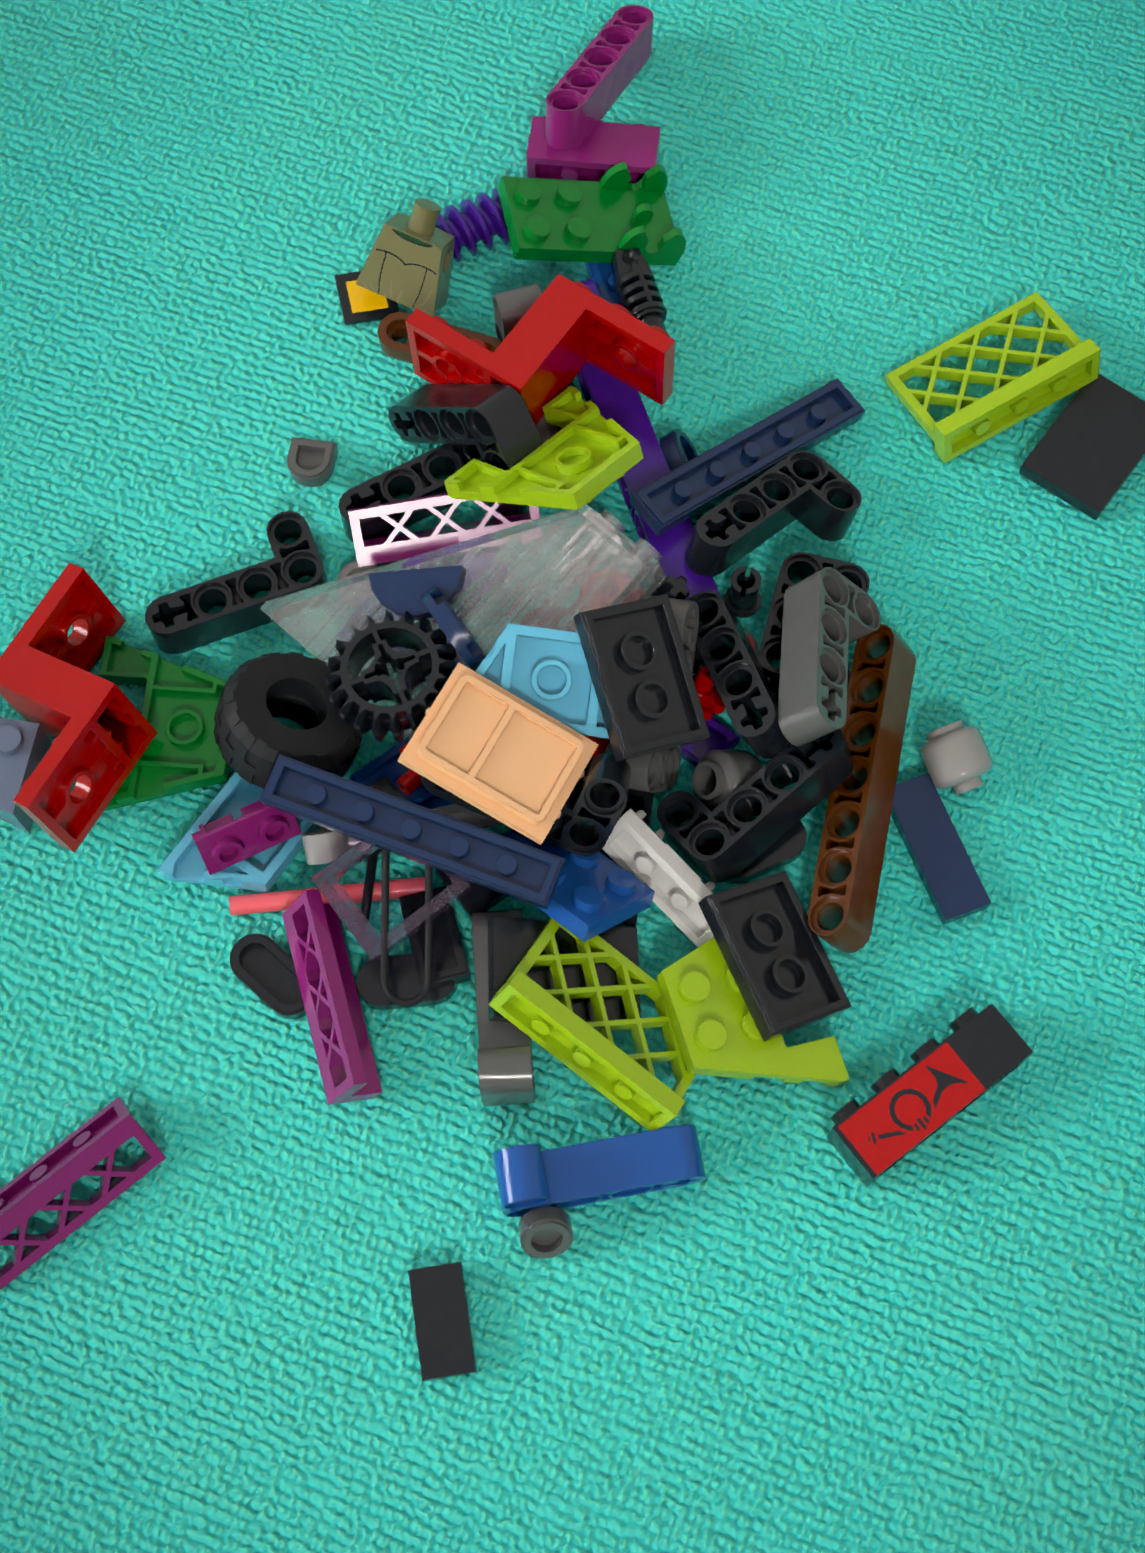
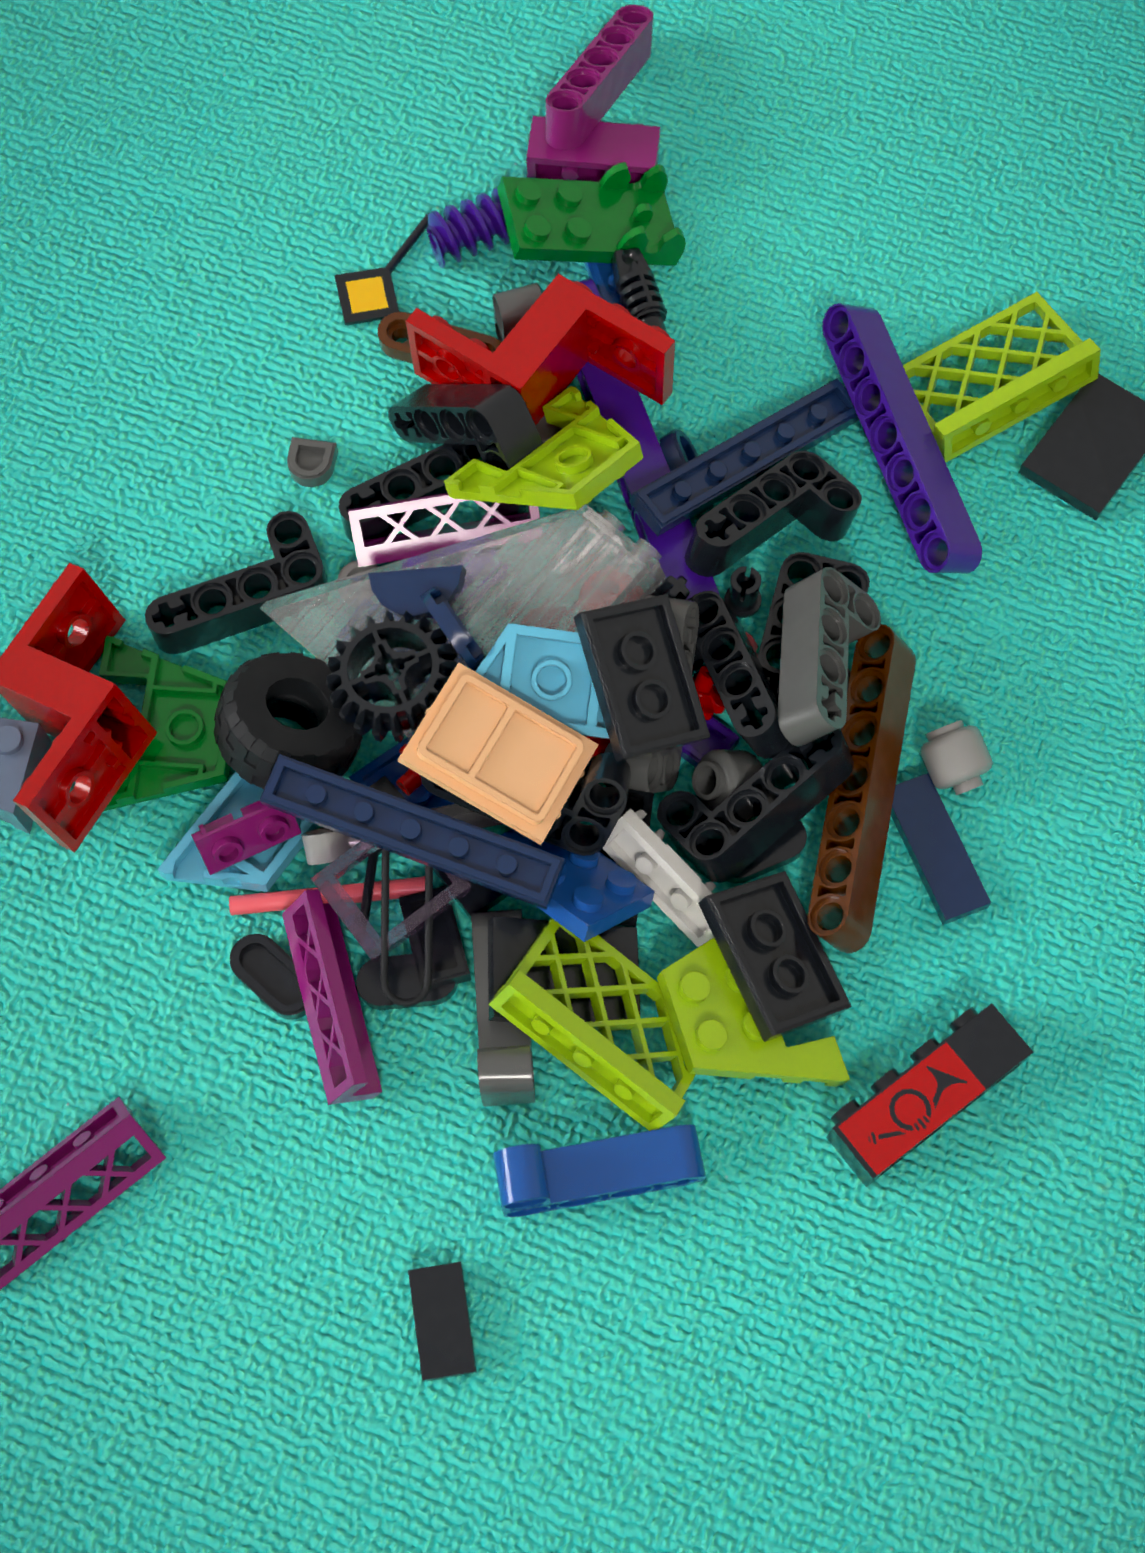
olive torso [356,198,455,316] -> none
dark grey tile [518,1206,573,1259] -> none
none -> dark purple beam [822,303,982,574]

